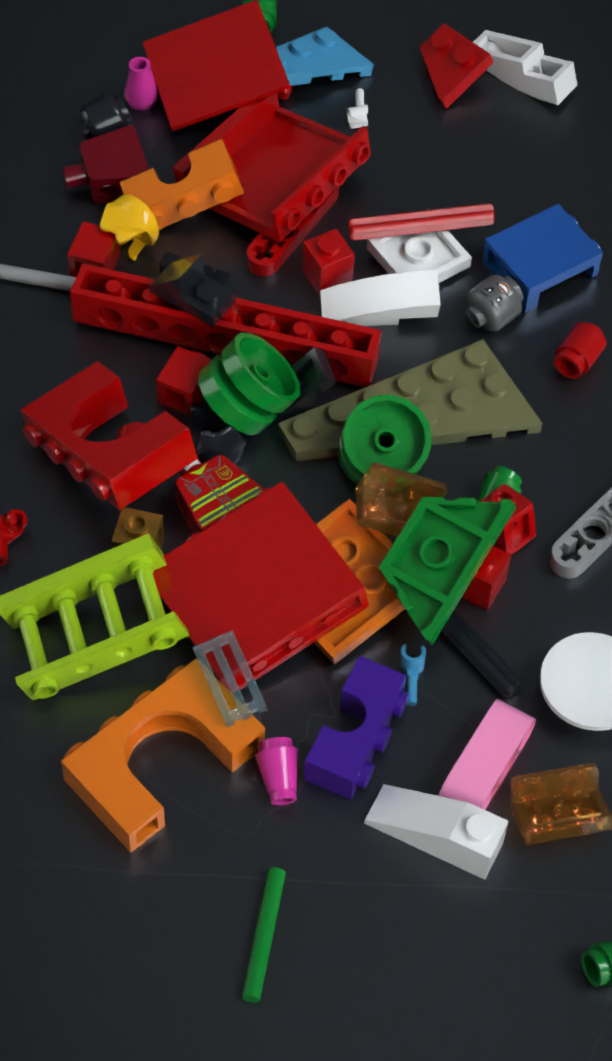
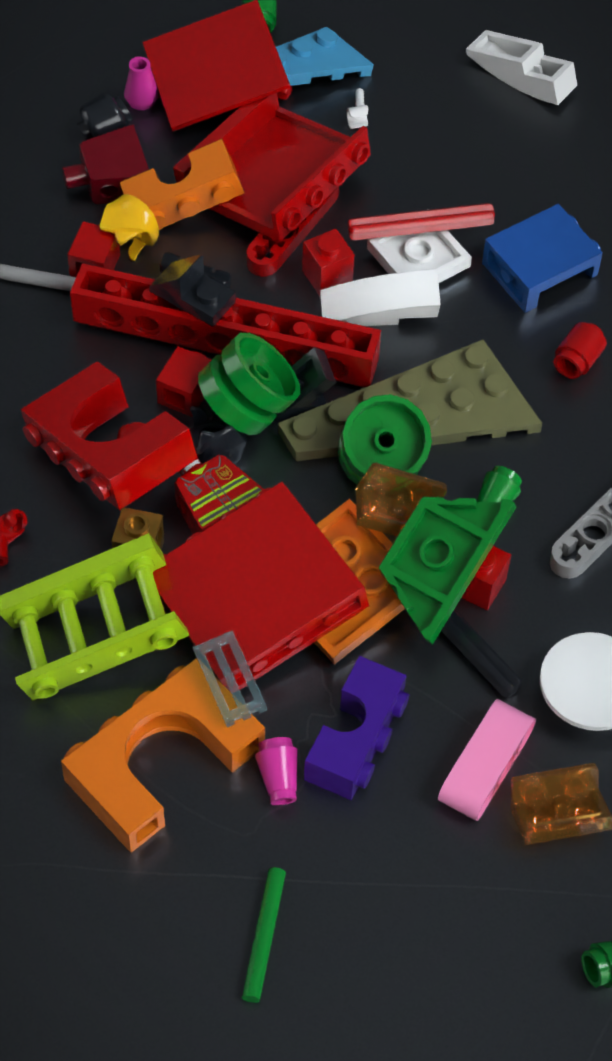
white slope [364,784,509,880] -> none
dark azure hand [399,644,426,706] -> none
red wing [420,23,494,109] -> none
dark grey head [466,275,524,331] -> none
red bracket [479,484,536,555] -> none

